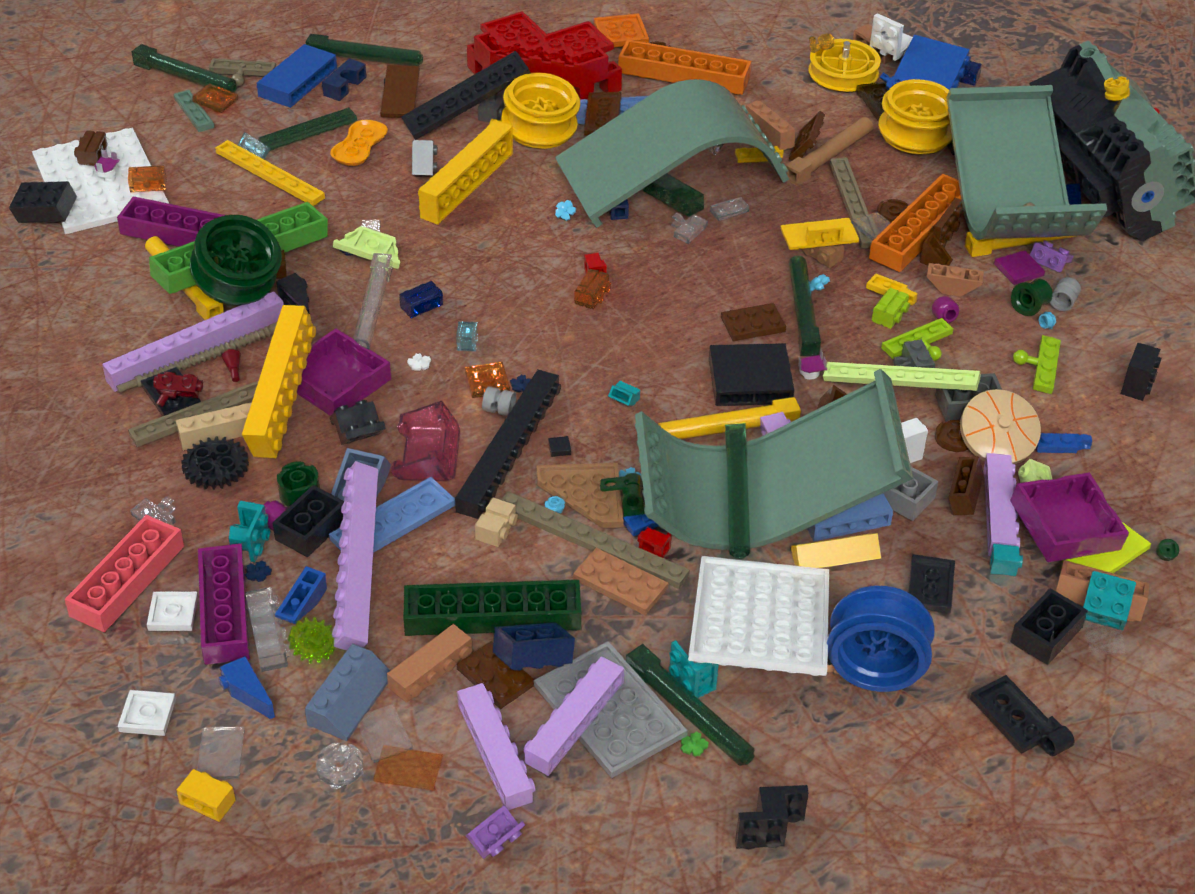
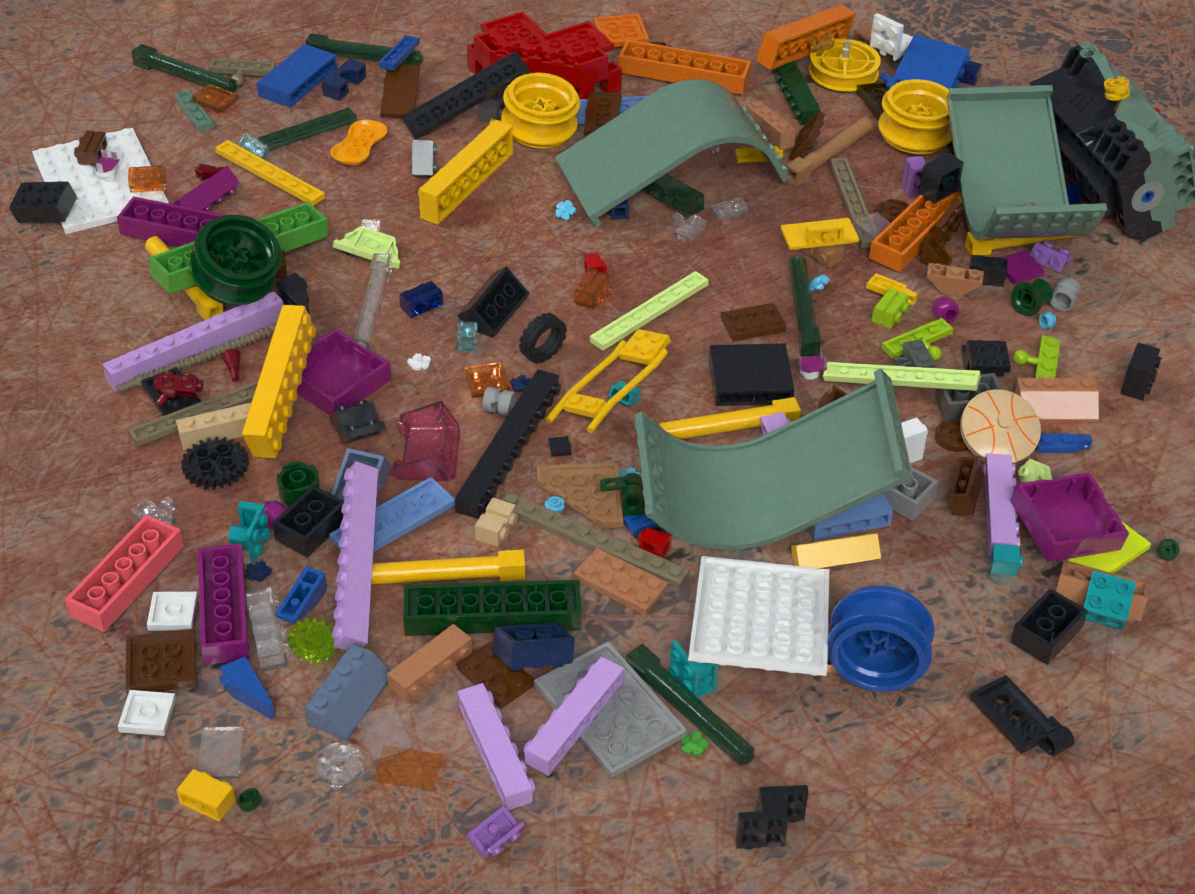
clear green brick [725,423,750,559] -> none
black plate [908,554,955,614] -> none
none -> reddish brown plate [126,629,196,694]
none -> magenta slope [173,166,240,211]
none -> dark red cone [195,163,225,181]
none -> dark green tile [237,788,262,812]
none -> yellow brick [371,549,526,585]
none -> blue plate [379,35,420,71]
none -> black slope [457,266,530,338]
none -> black tyre [519,313,567,364]
none -> yellow plate [545,329,671,433]
none -> yellowish green plate [590,271,709,351]
none -> orange brick [756,4,856,70]
none -> dark green brick [771,61,821,126]
none -> medium lavender brick [902,156,926,198]
none -> black brick [919,152,964,204]
none -> black bracket [961,340,1011,377]
none -> black brick [968,255,1008,287]
none -> slope [1014,378,1099,422]

